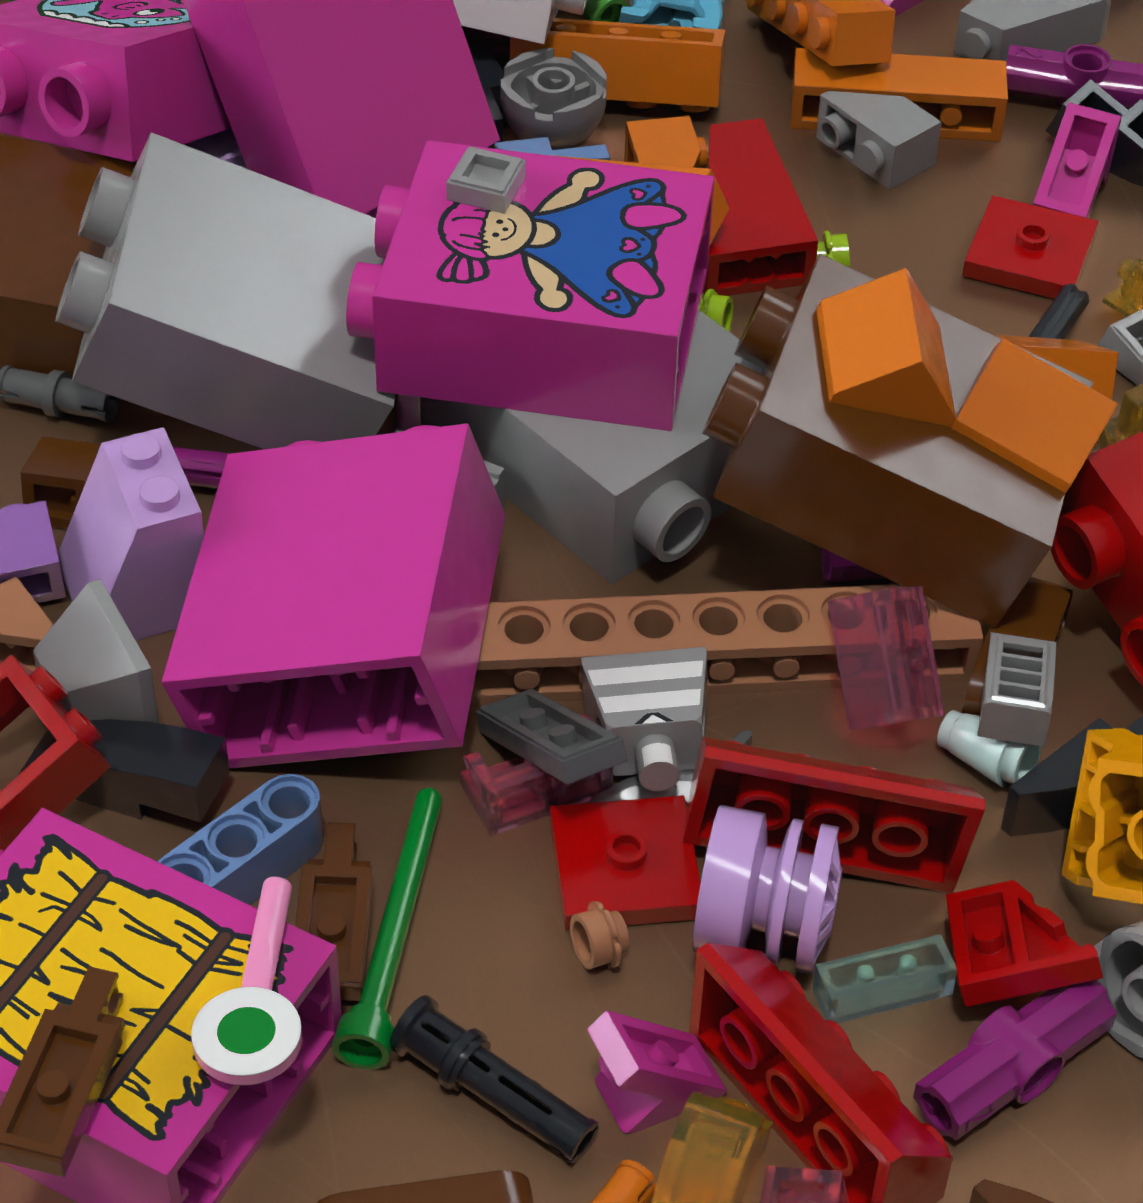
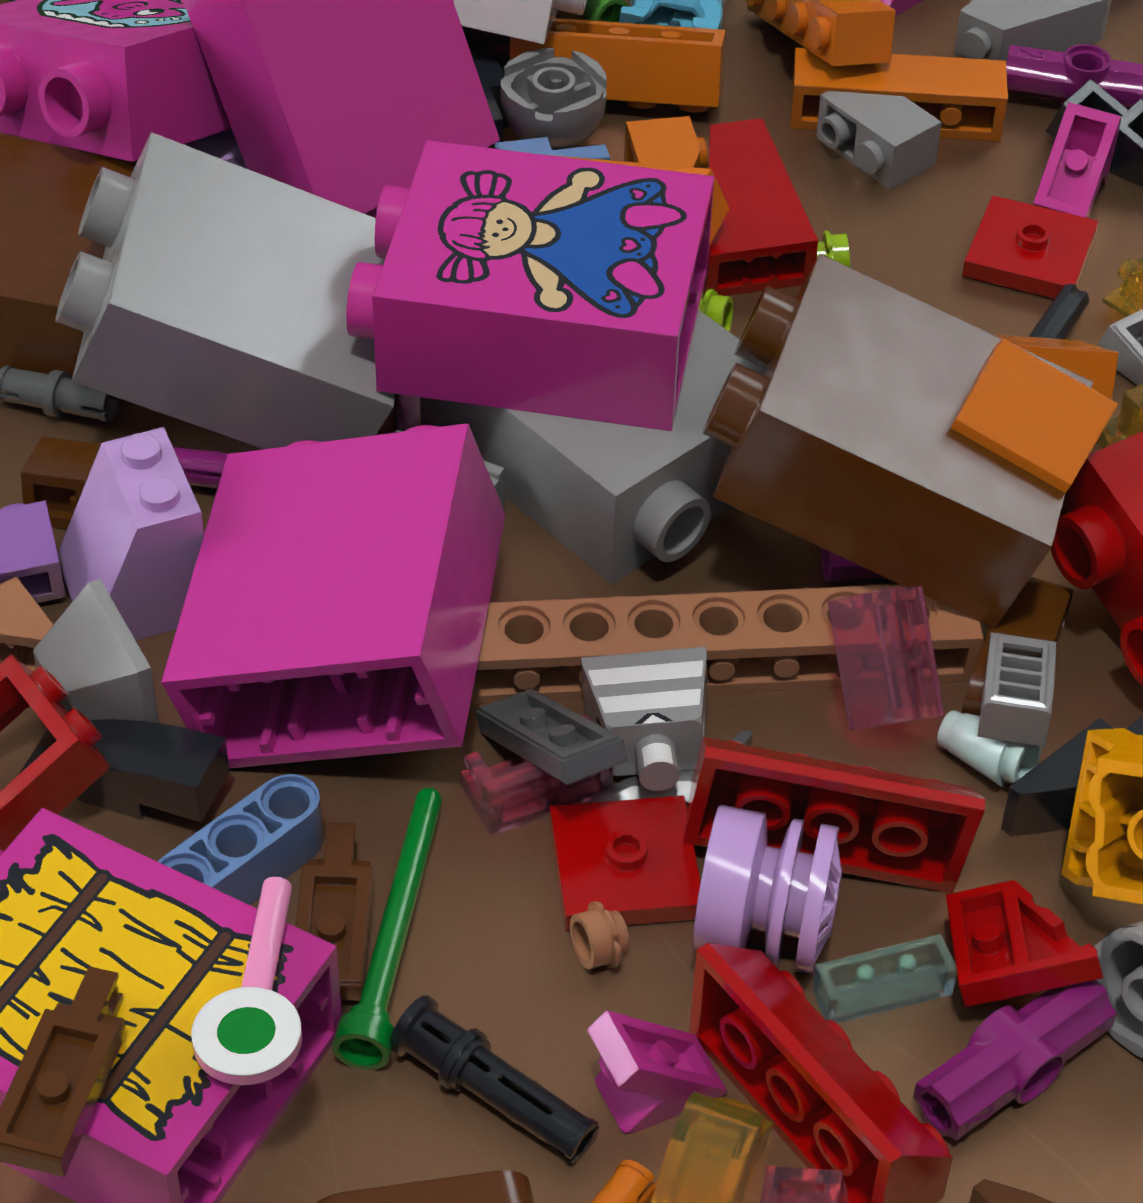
light grey tile [446,146,526,214] -> none
orange slope [816,268,956,427] -> none

